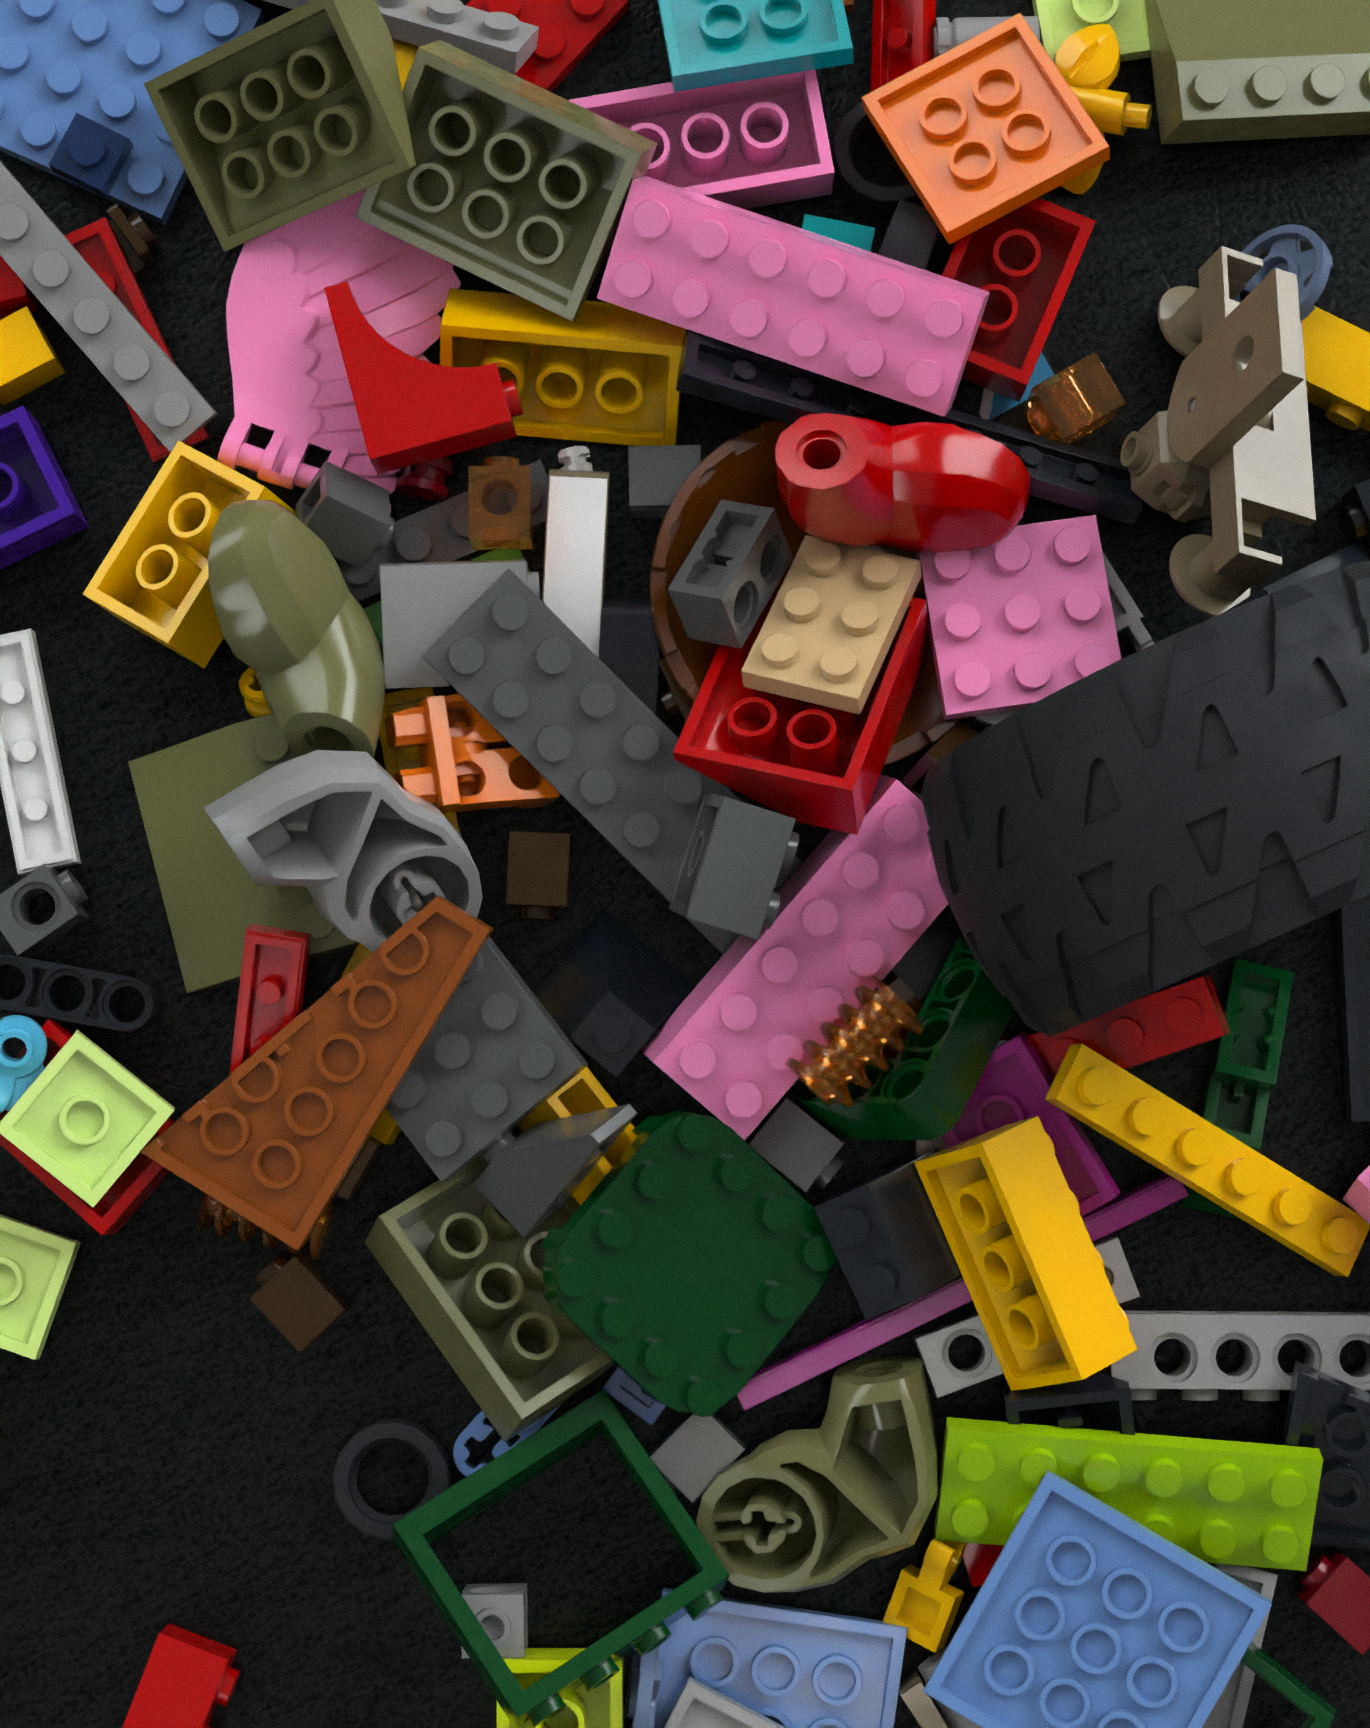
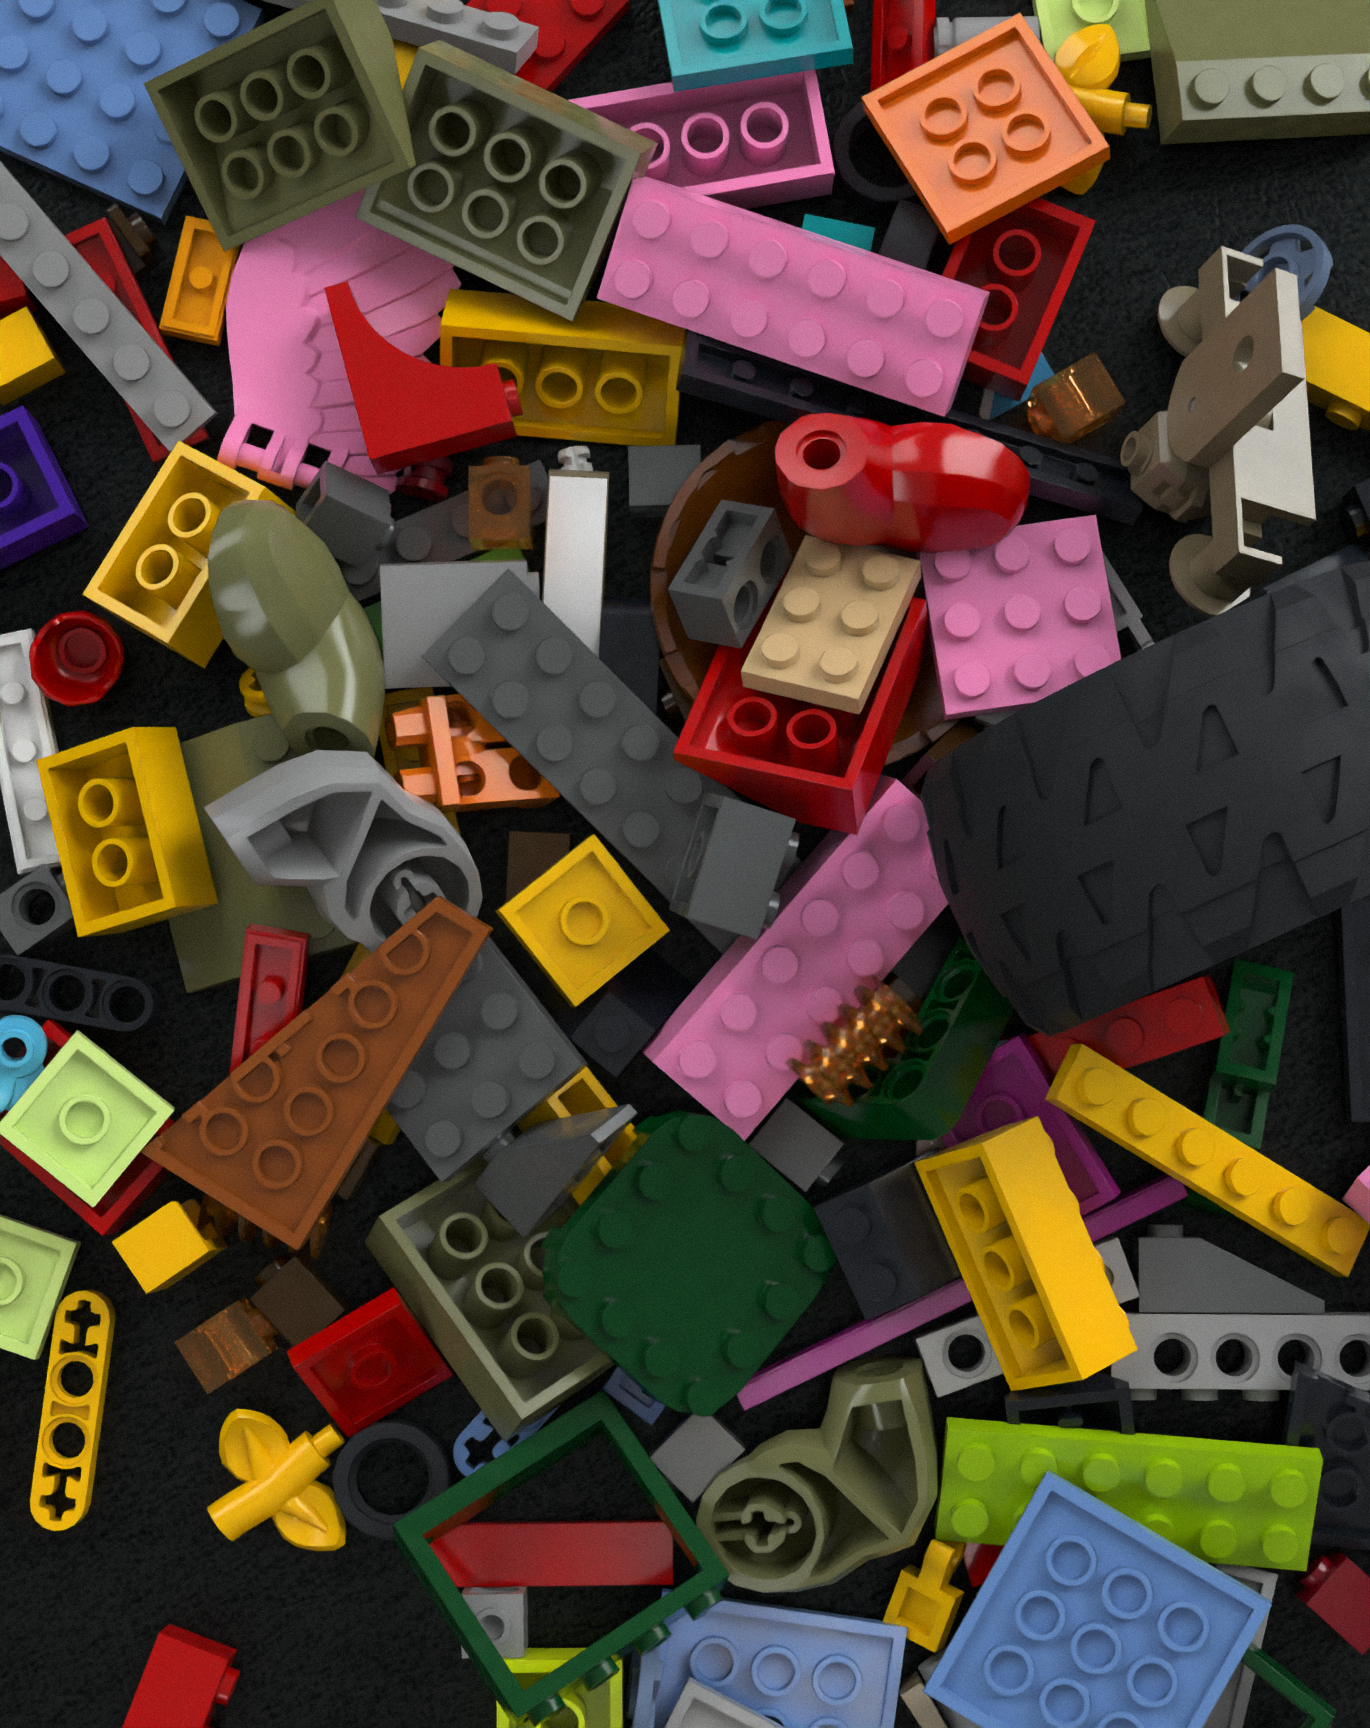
dark blue plate [49,113,133,198] -> none
none -> red hair [29,610,125,706]
none -> yellow beam [30,1289,115,1531]
none -> yellow brick [36,727,218,937]
none -> yellow panel [112,1199,228,1294]
none -> light orange plate [159,216,244,347]
none -> clear orange brick [175,1298,278,1394]
none -> yellow plant [207,1409,346,1551]
none -> red plate [287,1287,454,1438]
none -> red tile [430,1520,673,1587]
none -> yellow plate [495,834,670,1008]
none -> dark grey slope [1130,1224,1325,1313]

